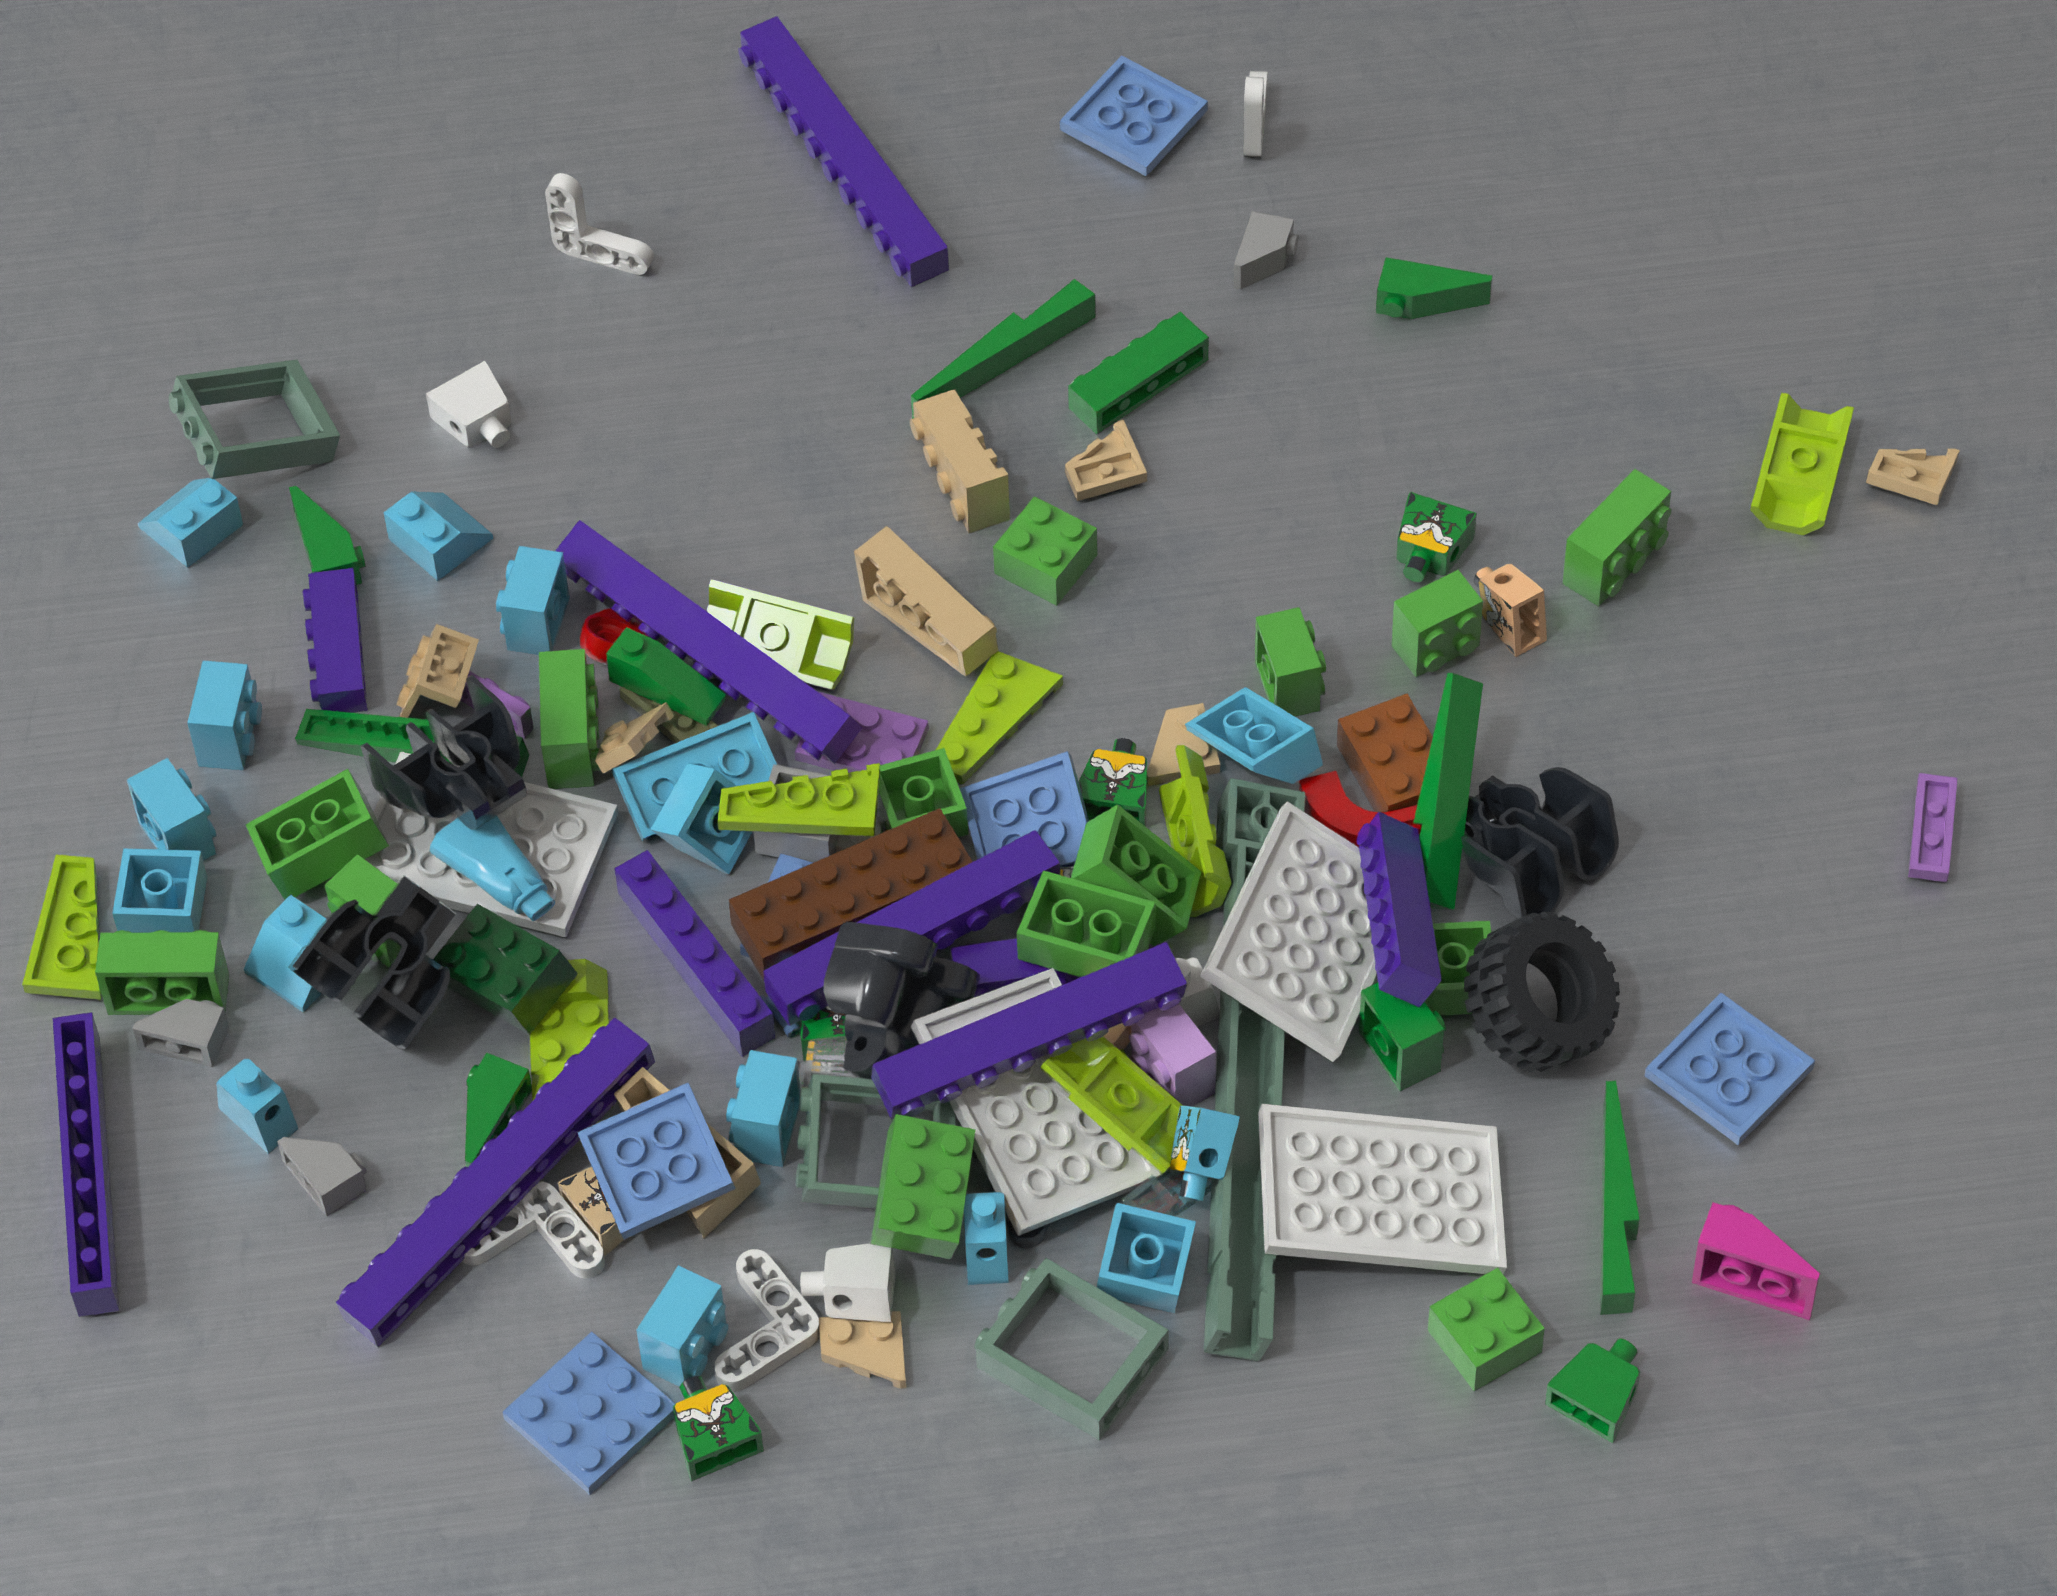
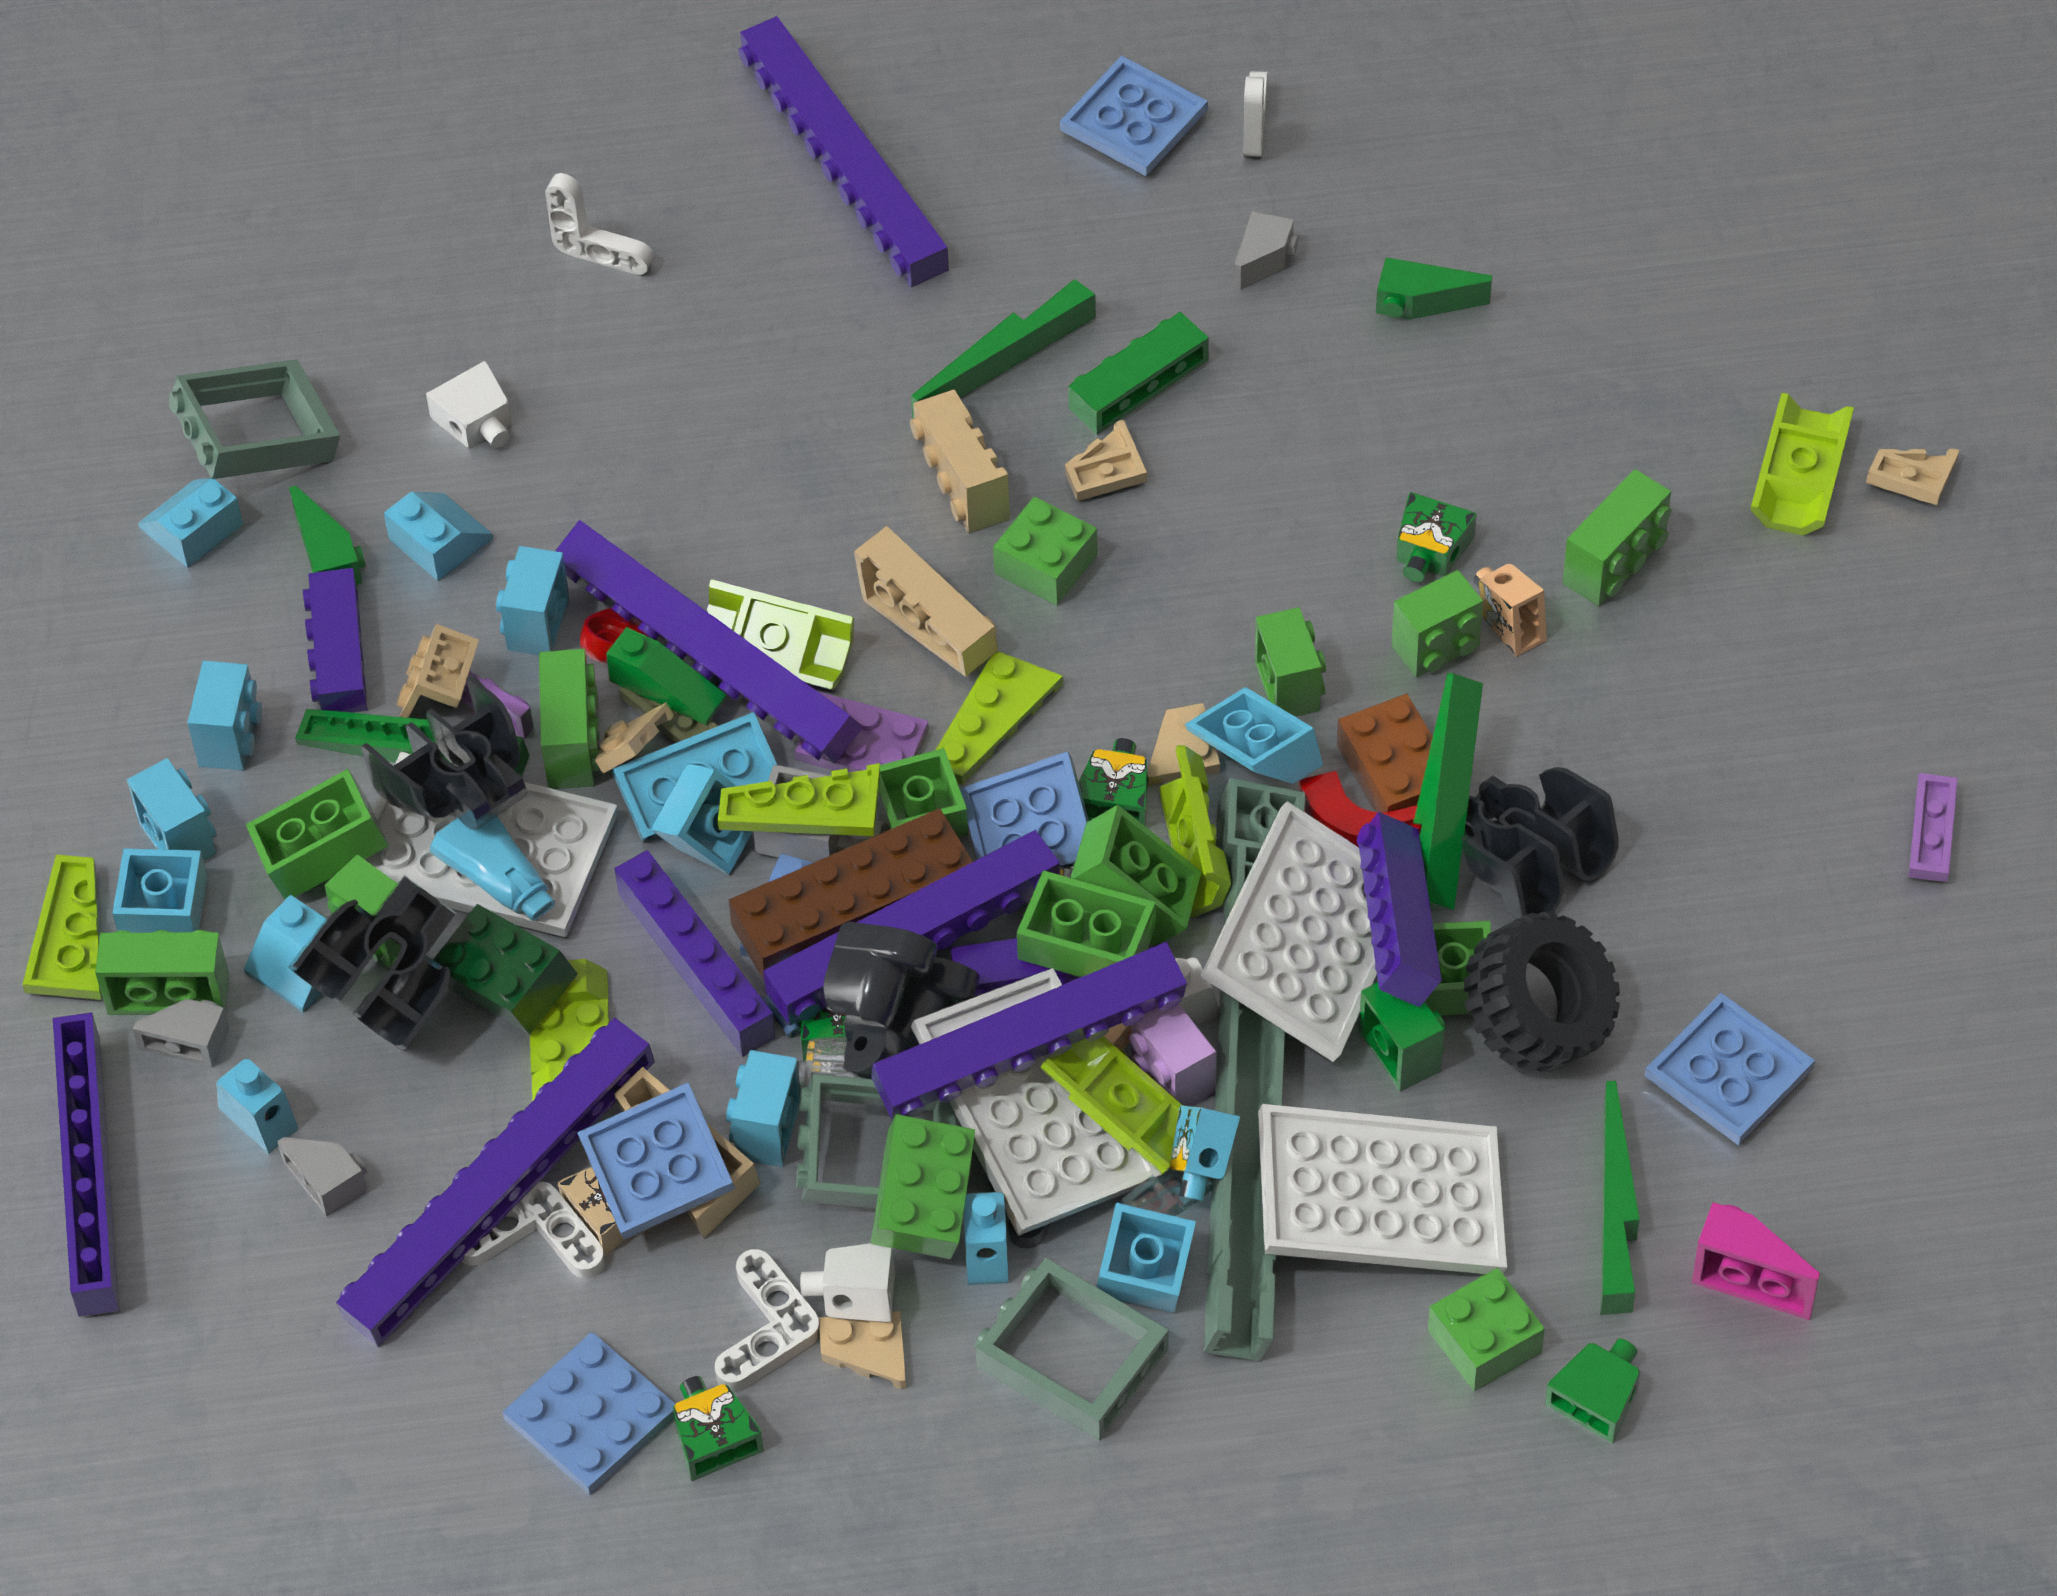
green slope [465,1052,532,1167] -> none
medium azure brick [636,1265,728,1387] -> none

